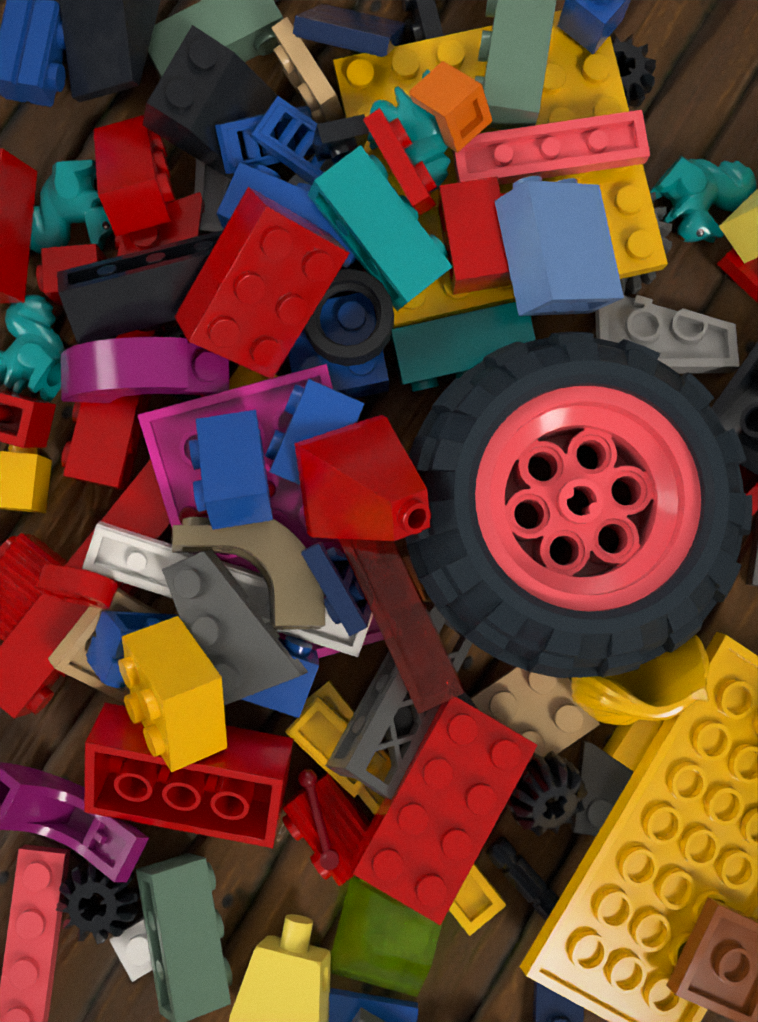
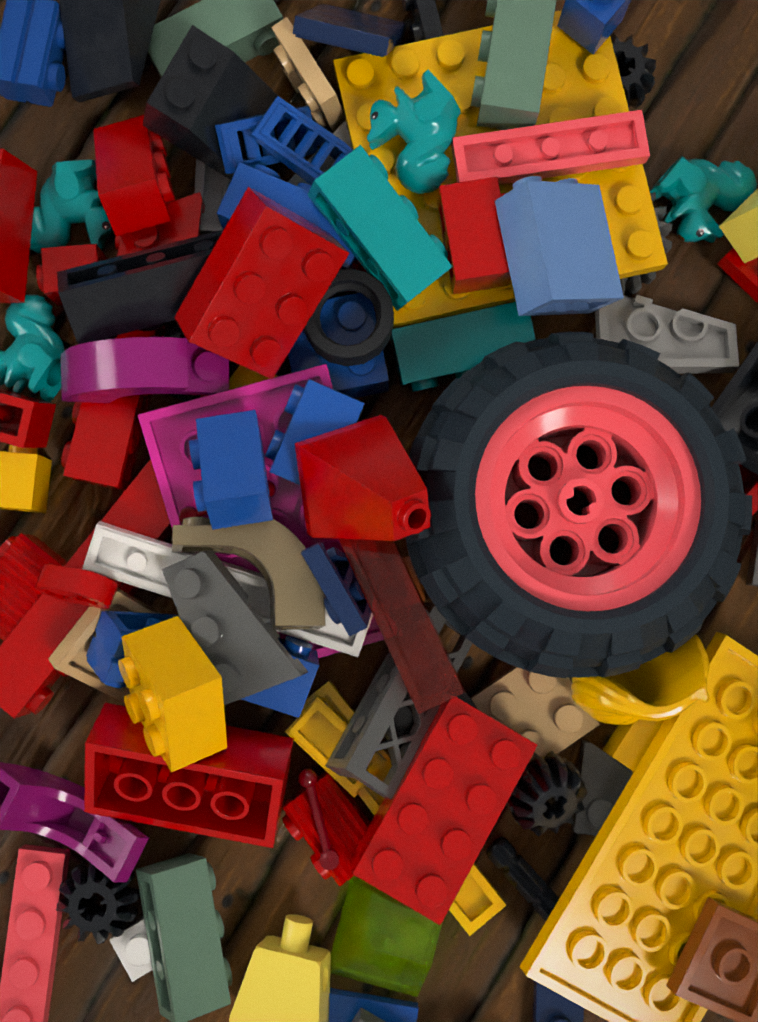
black plate [312,114,369,163] -> none
red plate [363,108,437,215] -> none
orange panel [409,61,493,153] -> none

